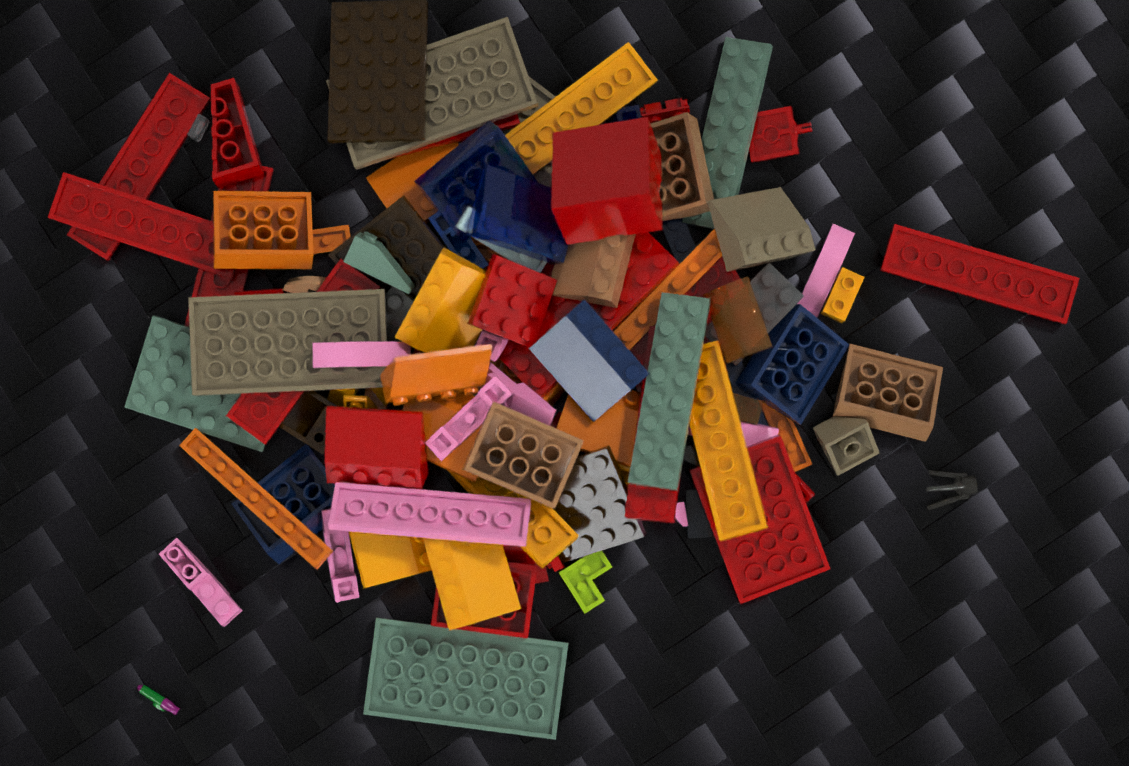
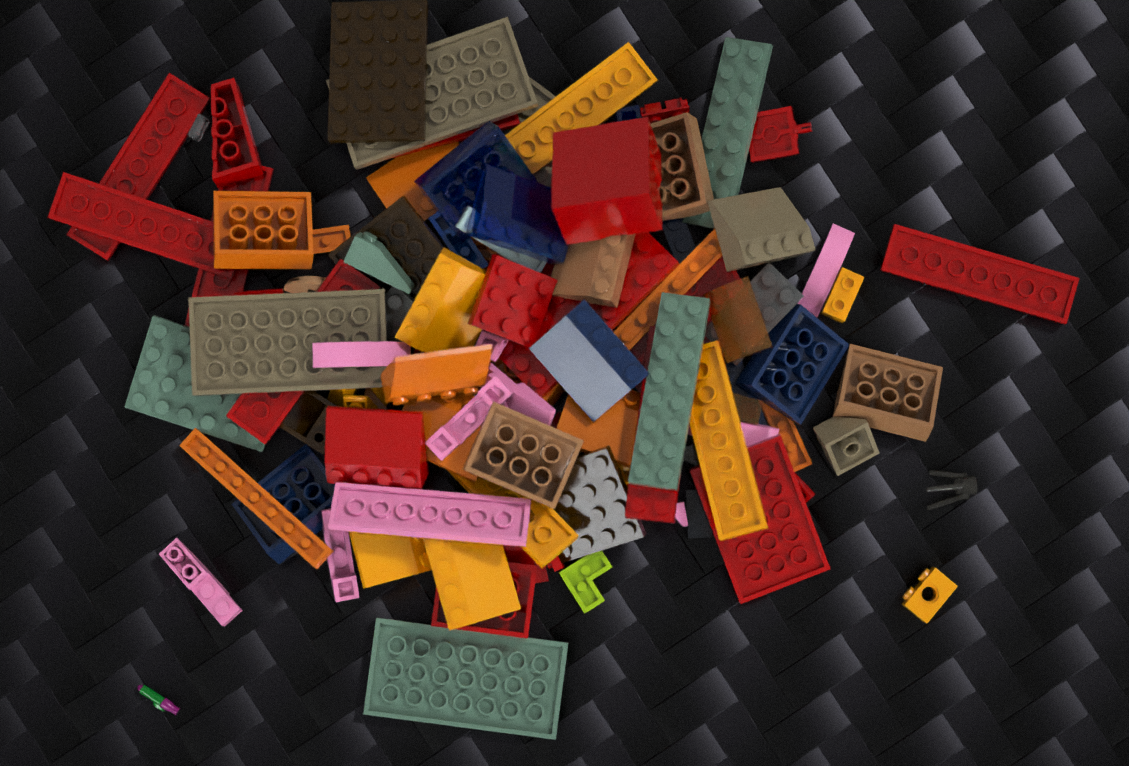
none -> light orange brick [902,567,958,623]

